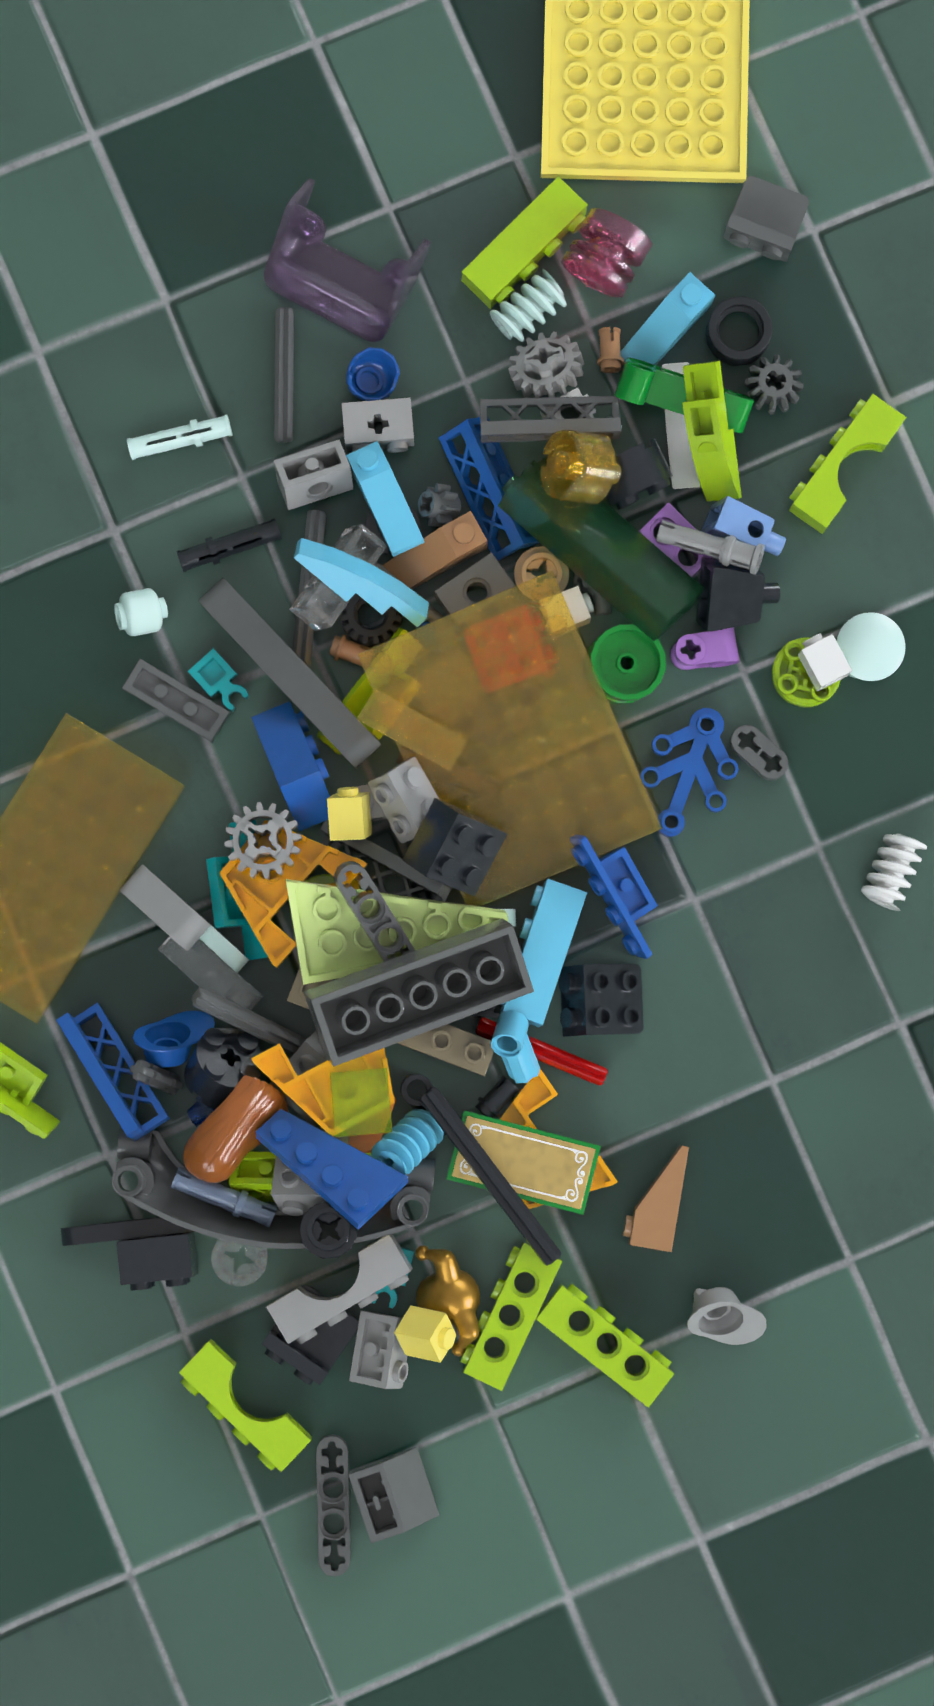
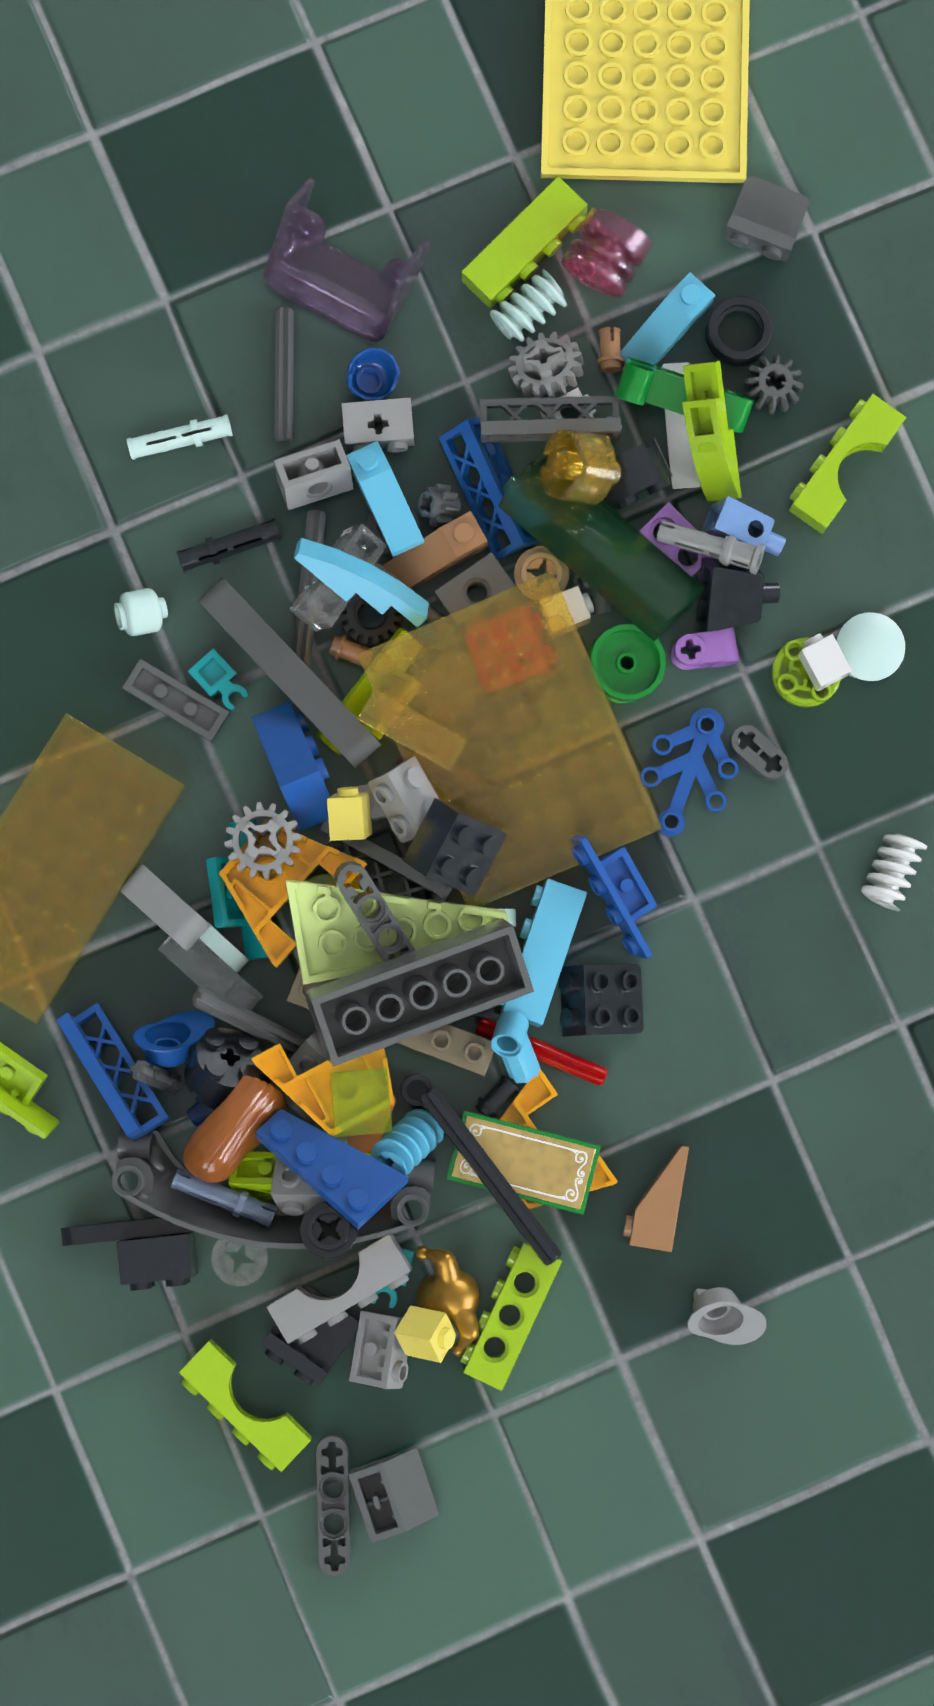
lime brick [536,1283,674,1408] -> none

